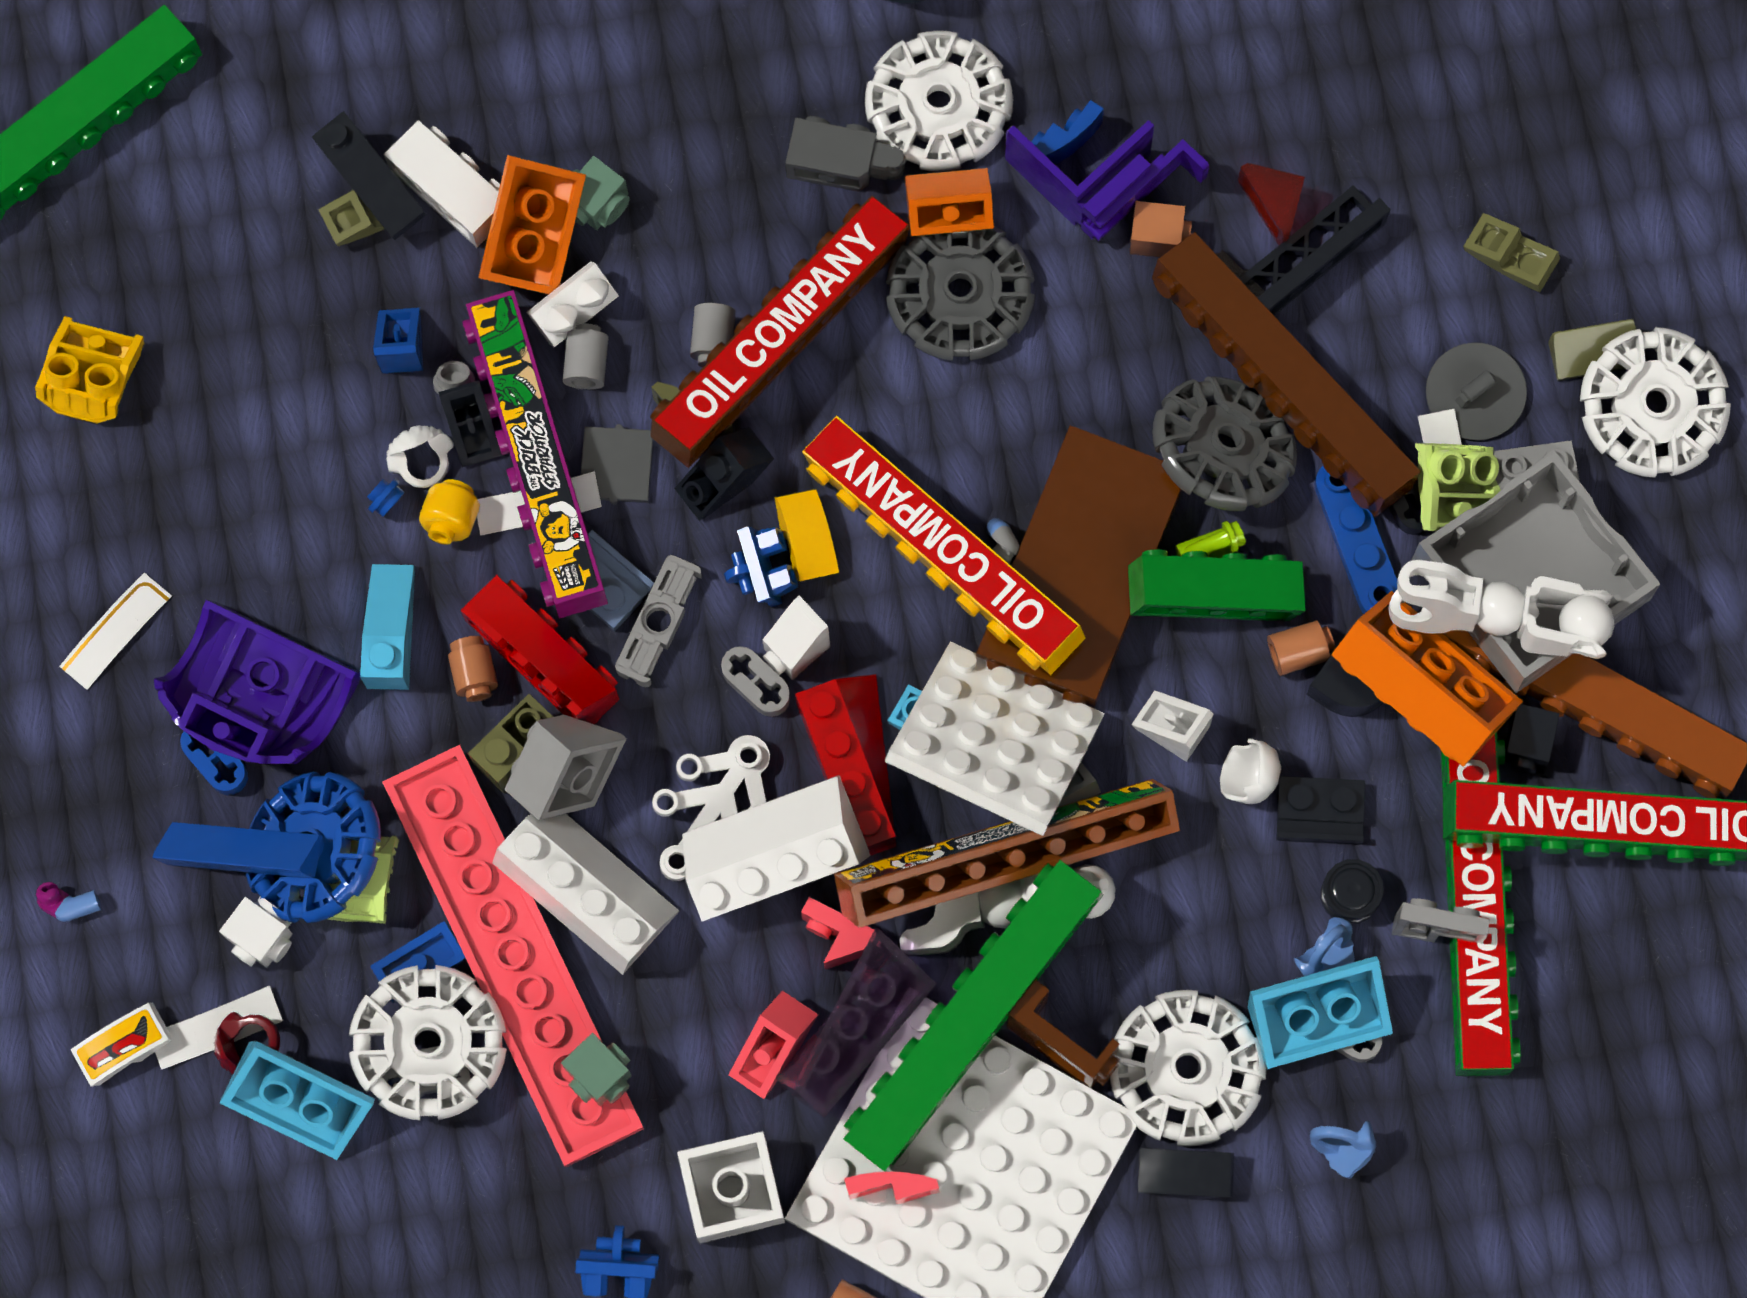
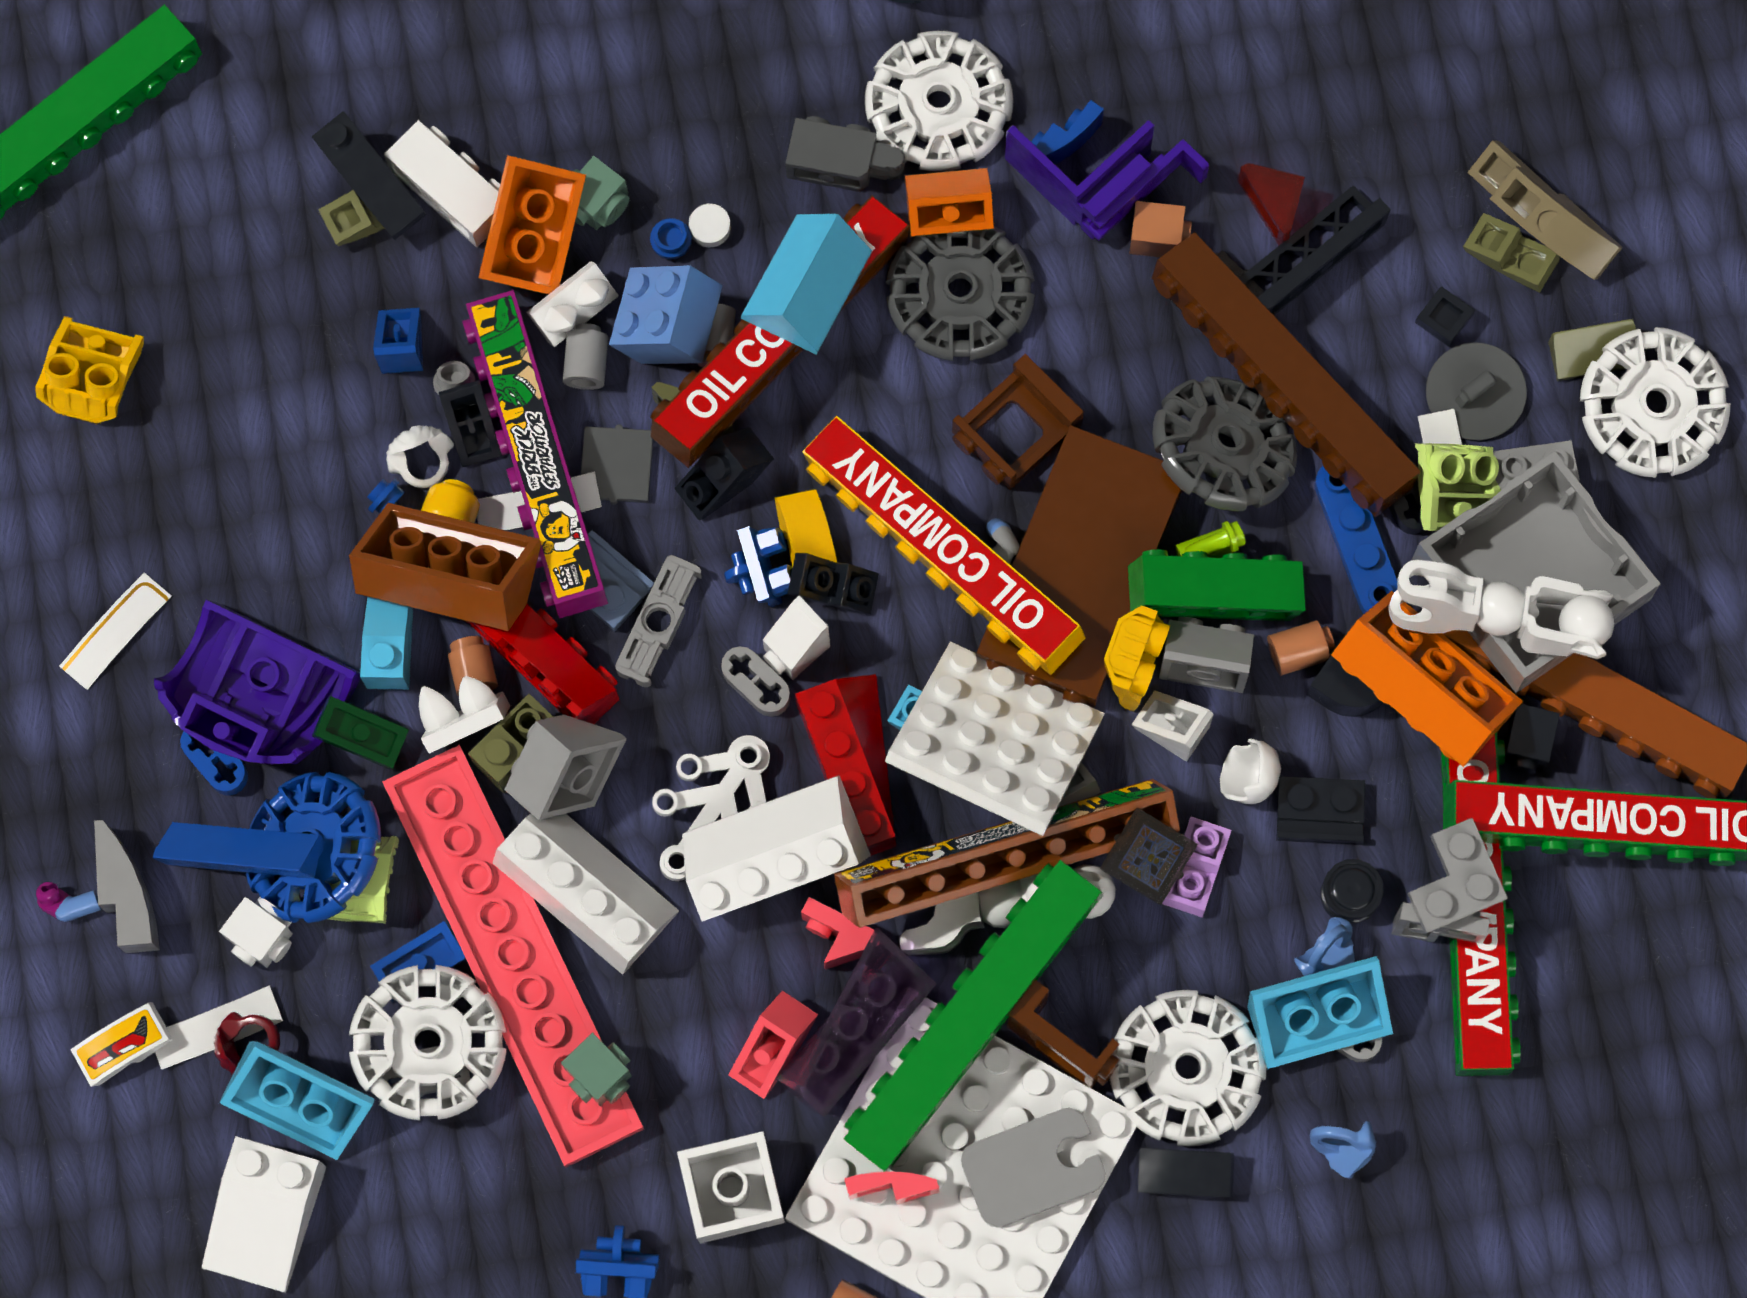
none -> light grey slope [94,820,160,953]
none -> white slope [202,1136,326,1293]
none -> dark green plate [312,696,409,770]
none -> dark orange slope [349,503,541,631]
none -> white tile [419,676,510,753]
none -> medium blue brick [609,265,723,364]
none -> blue plate [650,218,692,259]
none -> white tile [689,204,731,248]
none -> medium azure slope [741,214,872,355]
none -> black slope [787,553,879,614]
none -> reddish brown window [952,354,1084,490]
none -> light grey piece [961,1108,1105,1228]
none -> piece [1100,808,1198,905]
none -> yellow slope [1104,605,1170,712]
none -> light grey slope [1159,617,1254,693]
none -> lavender slope [1161,817,1232,917]
none -> light grey plate [1407,818,1508,934]
none -> black plate [1415,286,1475,347]
none -> dark tan slope [1467,140,1623,280]

